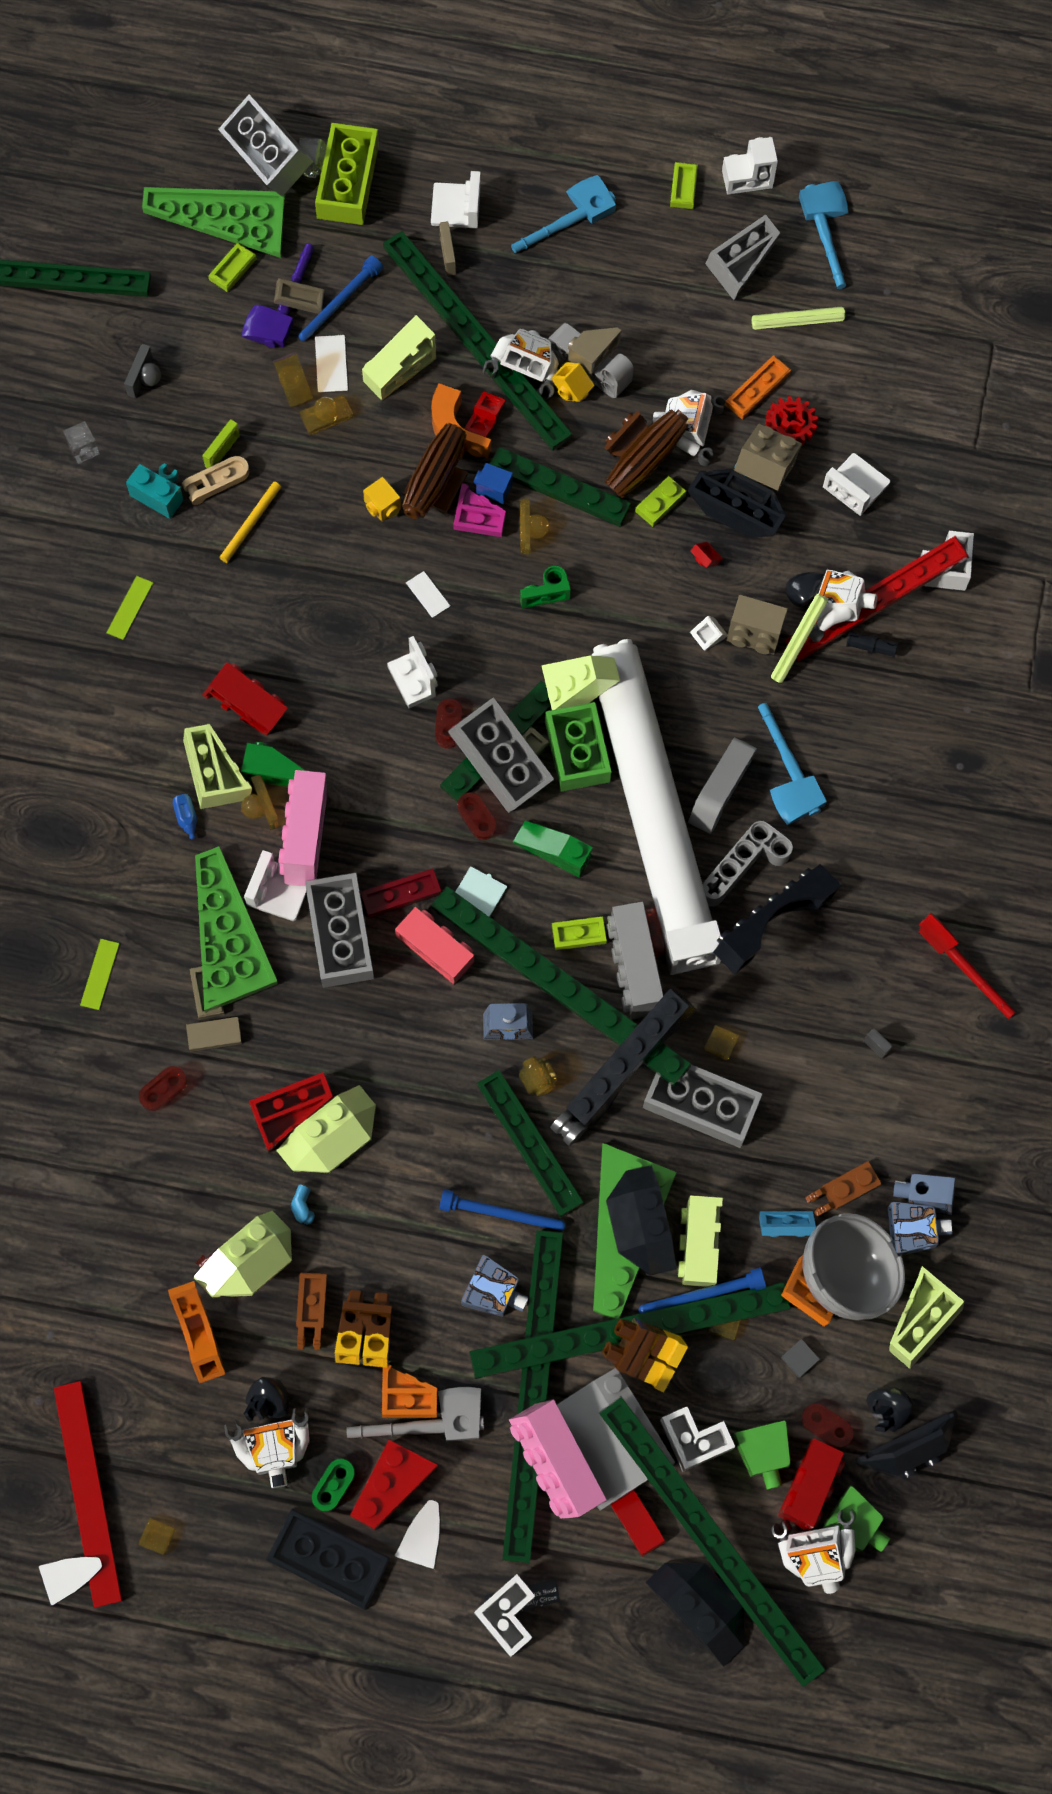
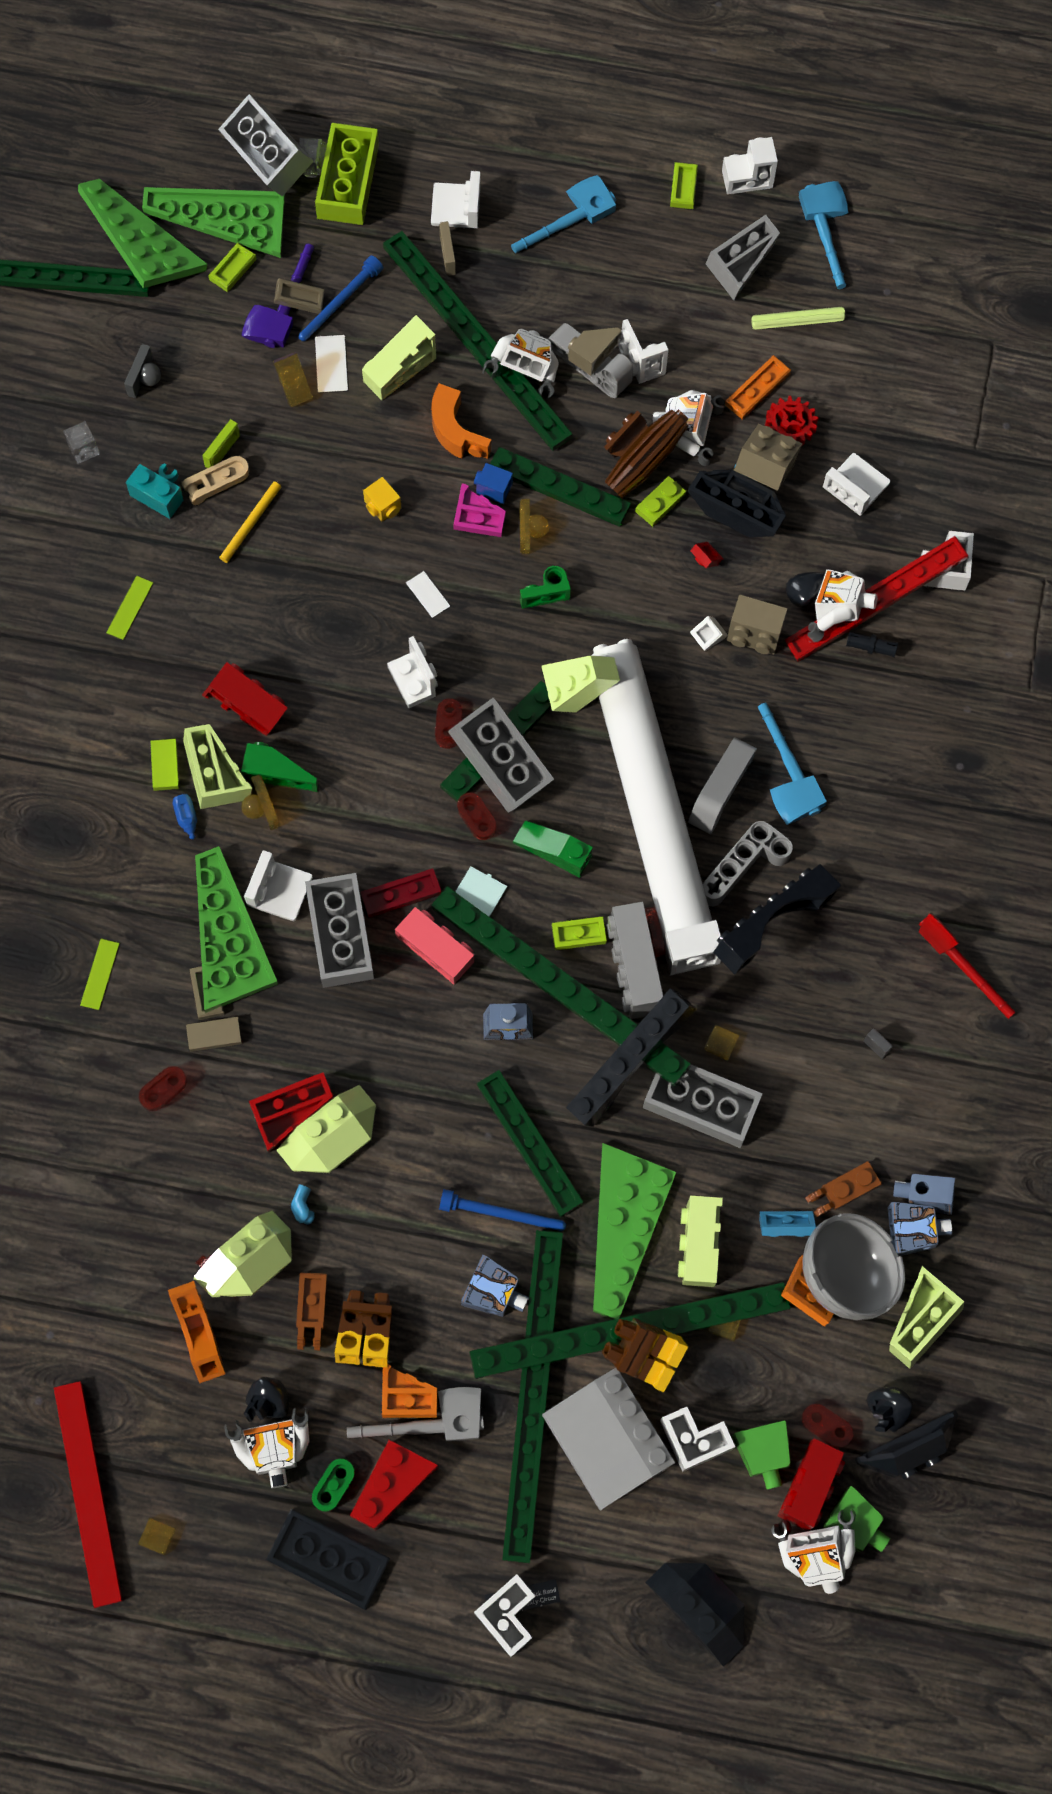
white sticker [39,1557,102,1605] -> none
bright pink brick [279,770,327,886] -> none
clear yellow tile [299,394,353,435] -> none
white sticker [395,1500,440,1569] -> none
reddish brown plate [402,423,468,520] -> none
red slope [464,391,506,438] -> none
bright pink brick [509,1400,606,1519] -> none
clear yellow head [519,1056,558,1097] -> none
dark tan tile [522,727,550,757] -> none
bright green brick [545,702,611,792] -> none
flat silver wheel [550,1109,587,1146] -> none
yellow brick [551,362,595,402] -> none
dark green plate [599,1396,825,1687] -> none
black wedge [606,1165,676,1275] -> none
red slope [611,1490,665,1557] -> none
blue piece [639,1267,766,1314] -> none
yellowish green axle [771,594,828,683] -> none
dark grey tile [781,1339,820,1378] -> none
none -> bright green wing [78,179,207,288]
none -> lime tile [151,739,179,791]
none -> white bracket [619,319,668,384]

